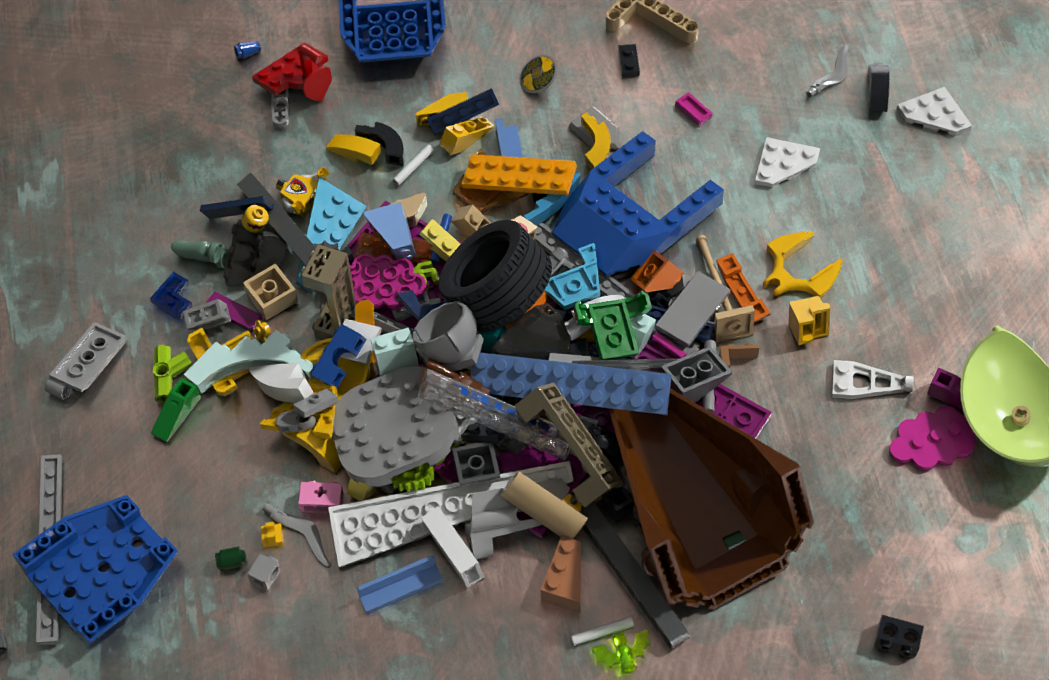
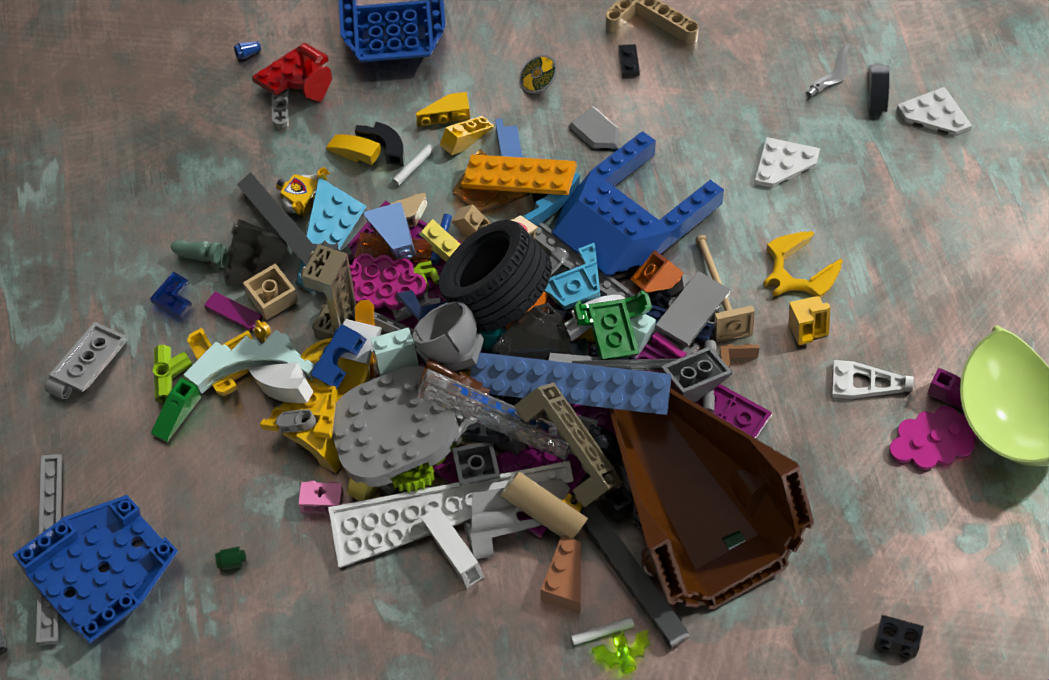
light grey hinge [183,299,231,331] -> none
dark blue tile [200,196,274,219] -> none
yellow head [242,205,269,233] -> none
light grey brick [247,554,281,591] -> none
yellow tile [261,522,284,548] -> none
light grey piece [263,503,331,567] -> none
light grey plate [293,389,338,418] -> none
medium blue panel [357,555,443,615] -> none
dark blue tile [426,88,499,135] -> none
yellow arch [581,112,611,170] -> none
dark pink tile [675,92,713,127] -> none
orange slope [716,253,771,322] -> none
tan bush [1012,406,1030,426] -> none

